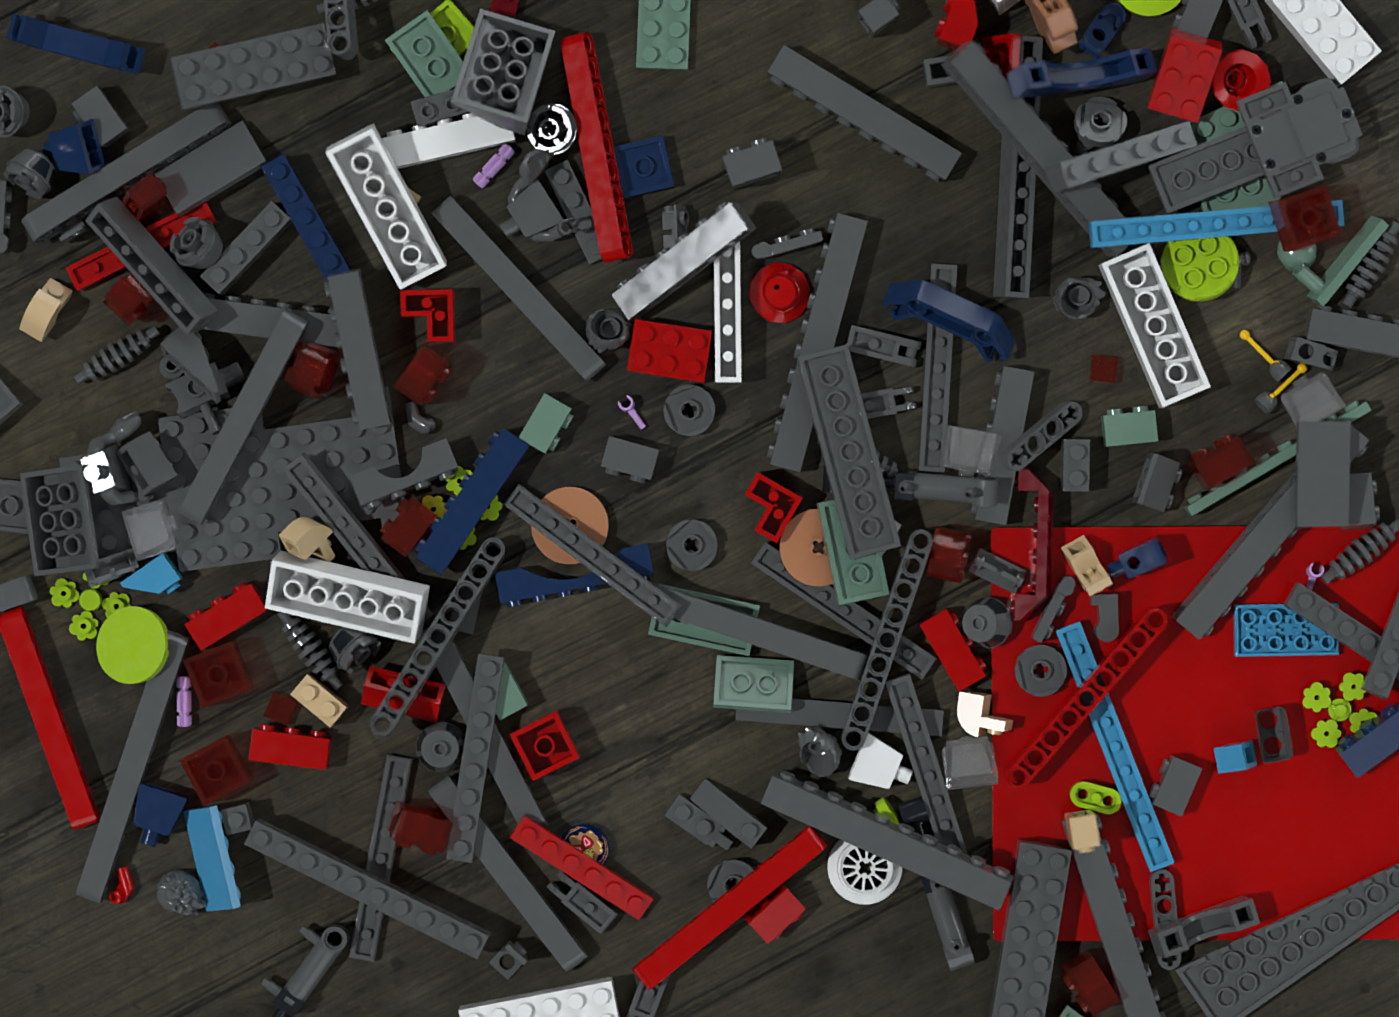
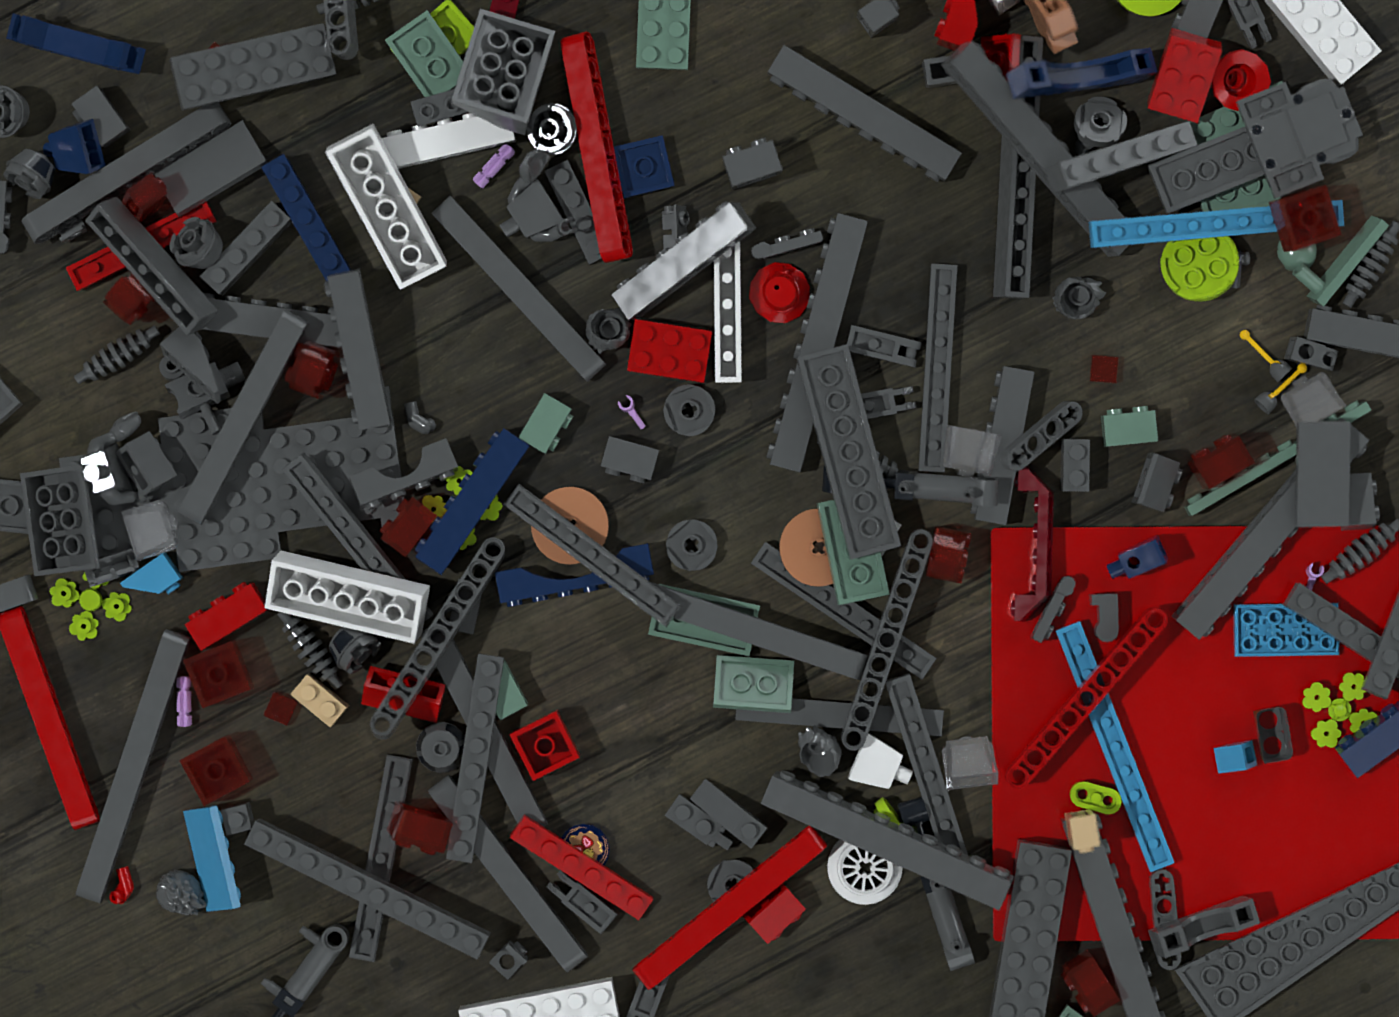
tan brick [19,278,73,342] -> none
lime tile [96,606,169,684] -> none
dark blue torso [134,782,190,847] -> none
red brick [249,724,332,770] -> none
tan brick [279,517,335,562] -> none
clear red brick [394,344,453,406] -> none
red brick [400,289,456,343] -> none
red brick [744,472,803,543] -> none
dark blue piece [883,280,1015,362] -> none
red brick [918,608,987,692] -> none
brick [957,690,1013,737] -> none
dark grey cone [962,597,1013,648] -> none
dark grey hinge [969,548,1026,594] -> none
dark grey plate [1014,644,1067,697] -> none
tan brick [1061,535,1113,596] -> none
dark blue piece [1078,2,1126,59] -> none
white brick [1098,243,1211,408] -> none
dark grey brick [1149,755,1202,817] -> none

